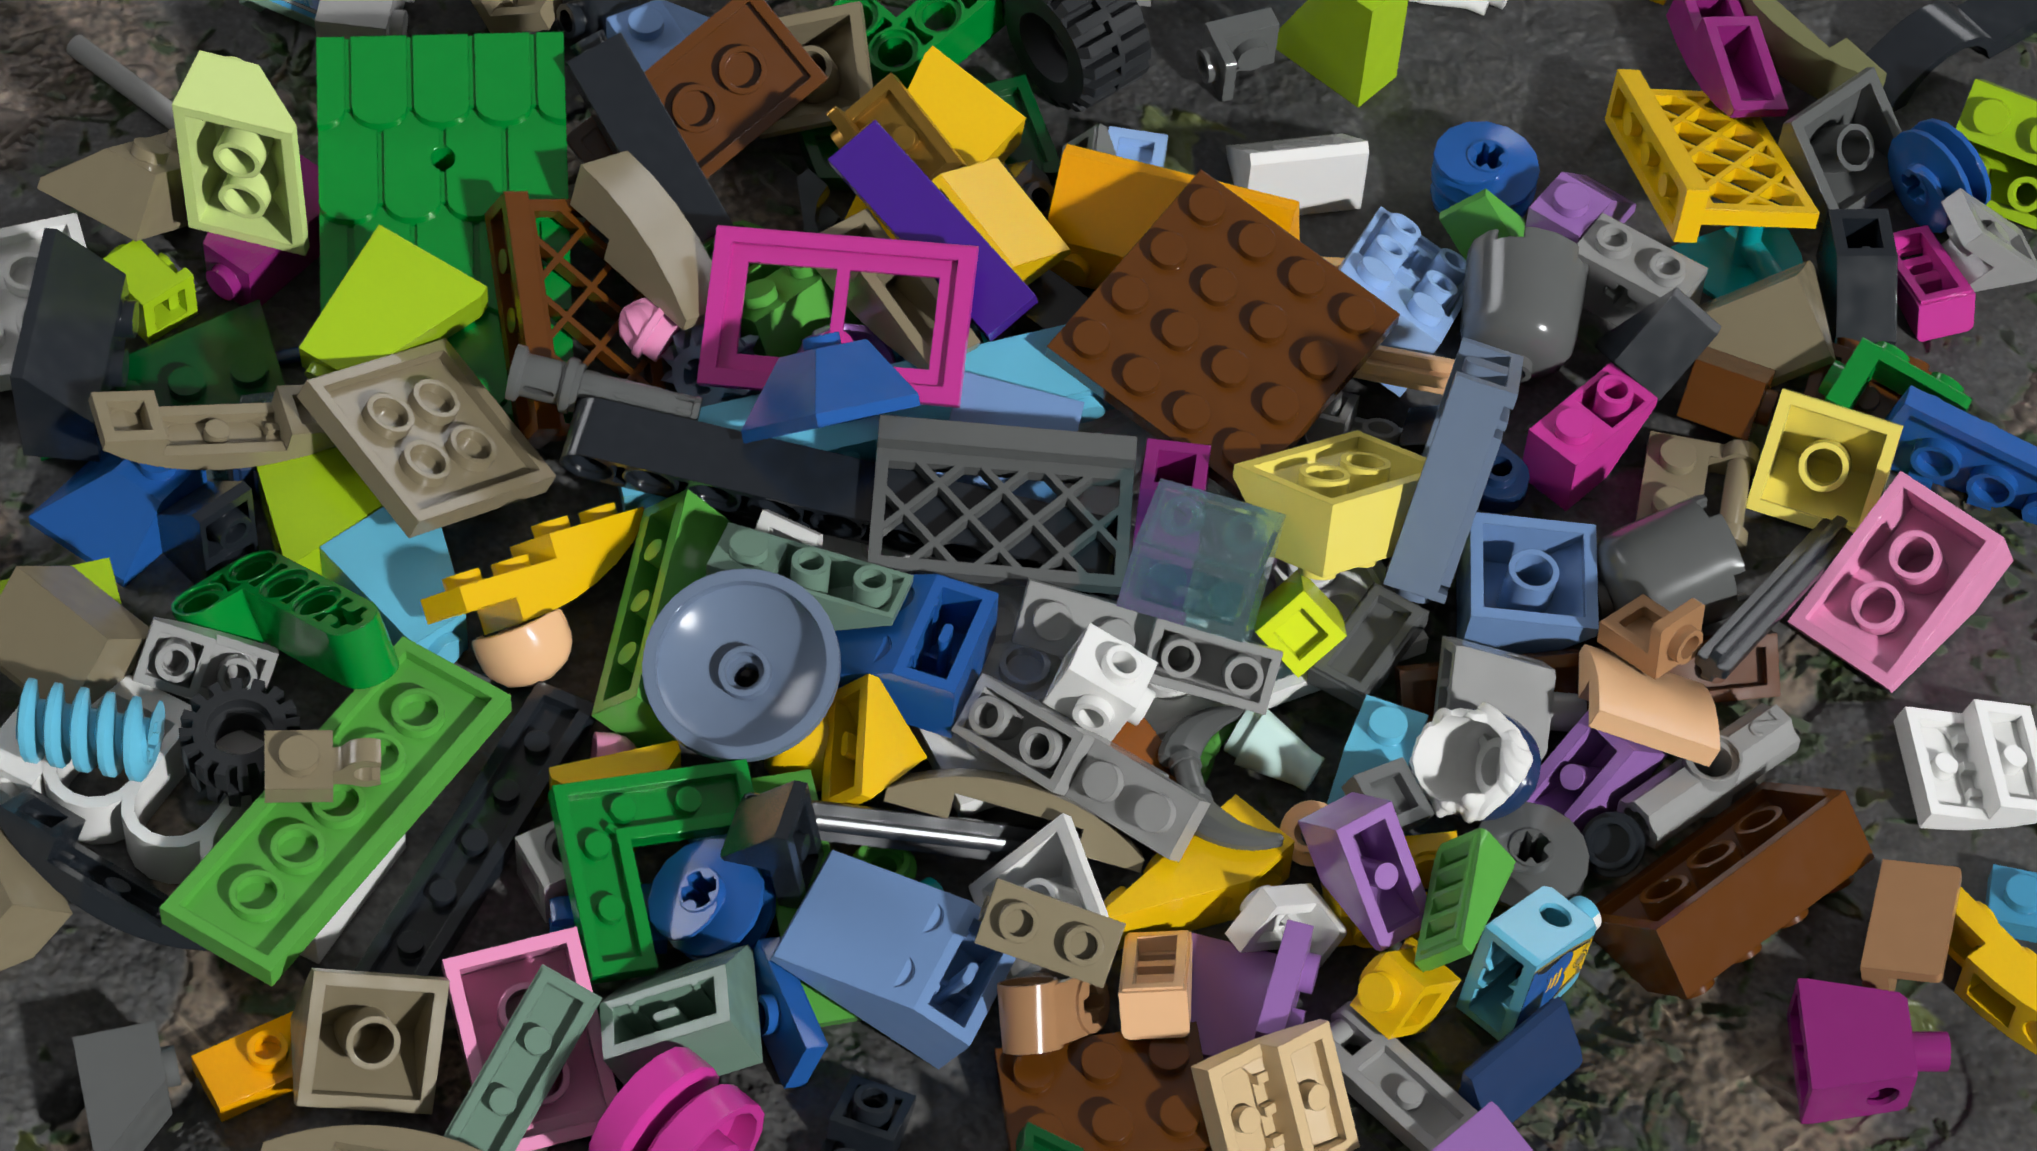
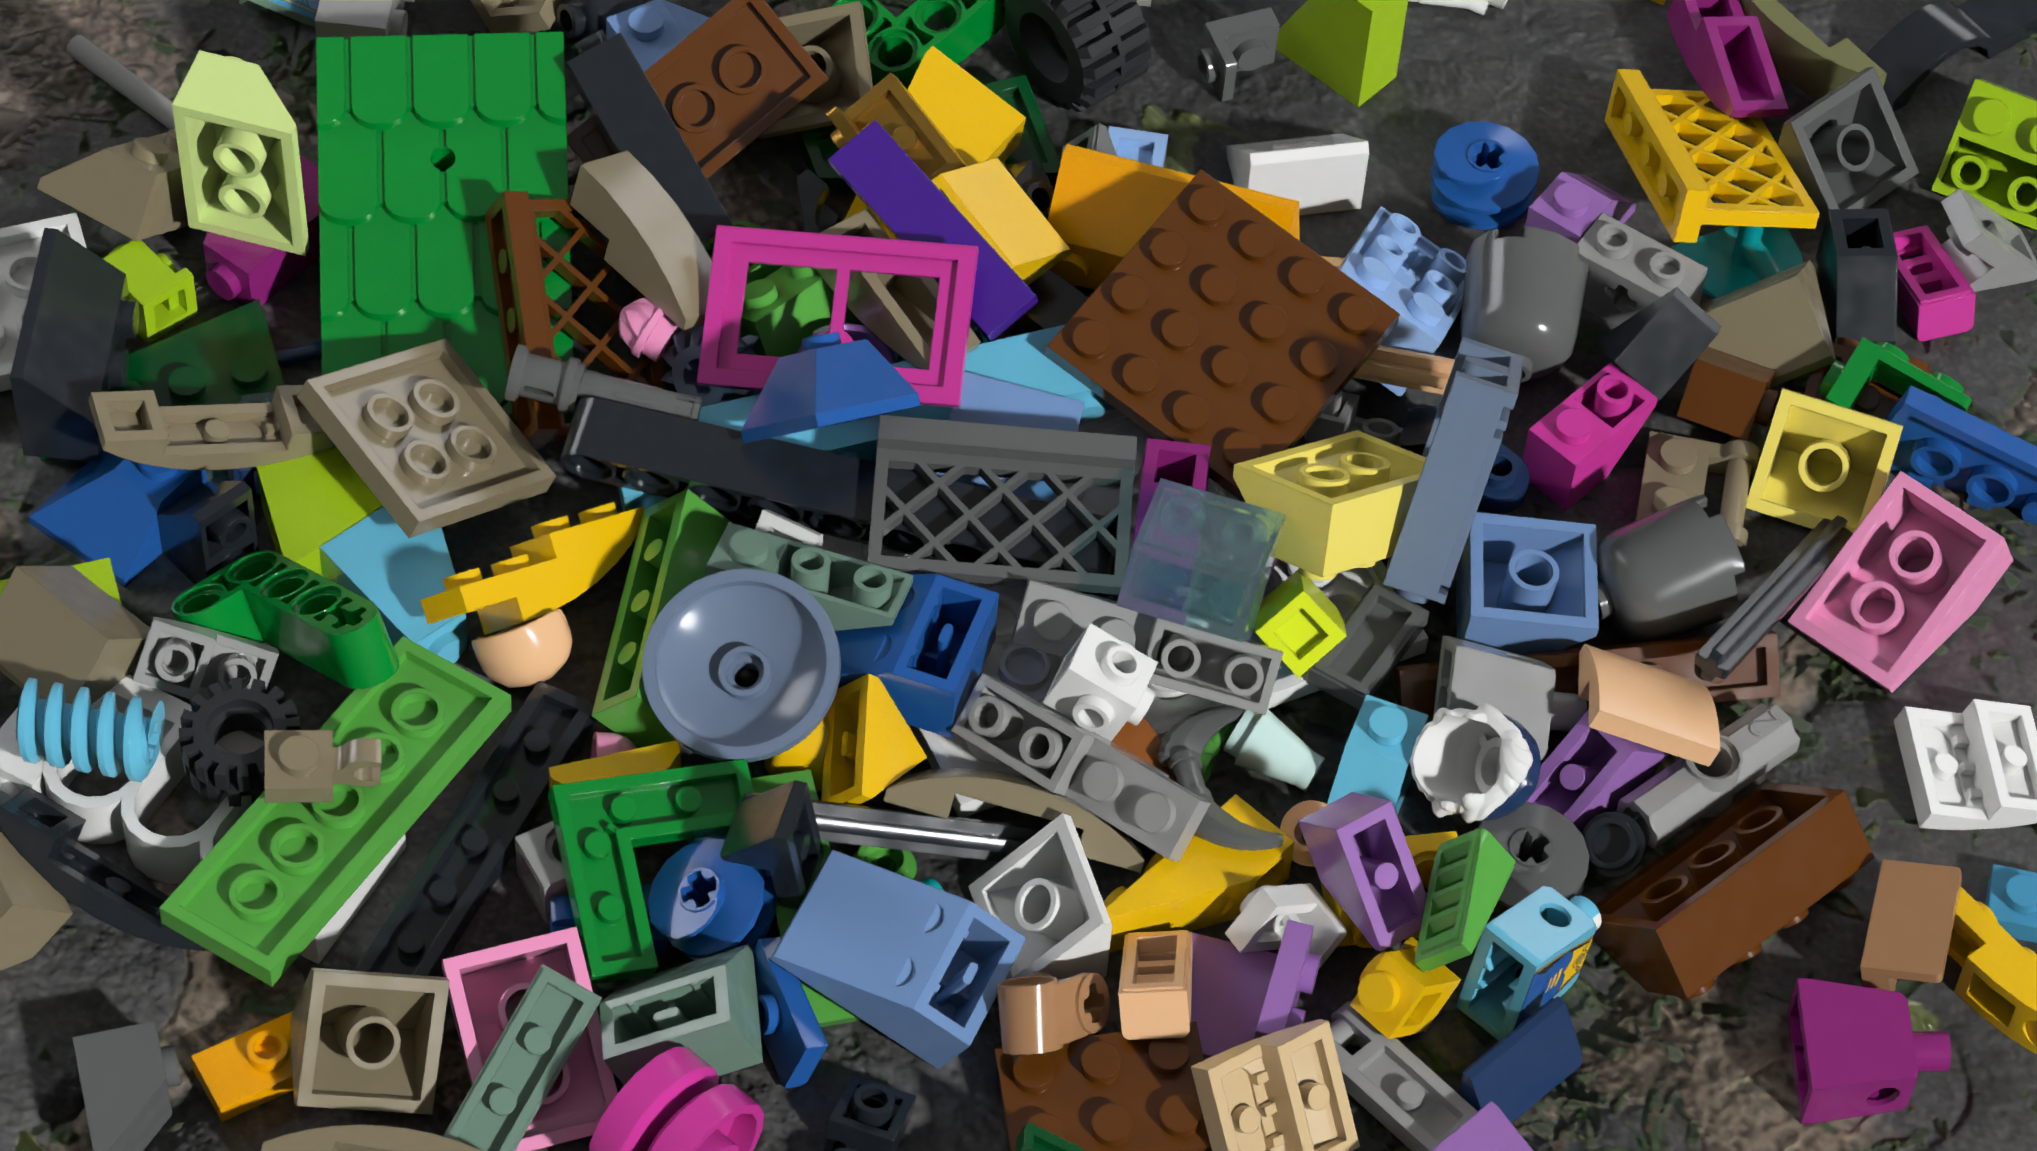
lime slope [299,224,489,379] -> none
dark tan hinge [974,878,1126,988] -> none
dark grey plate [1341,757,1435,832] -> none
bright green slope [1439,188,1525,260] -> none
medium nougat bracket [1597,594,1705,680] -> none
blue piece [1888,118,1991,233] -> none

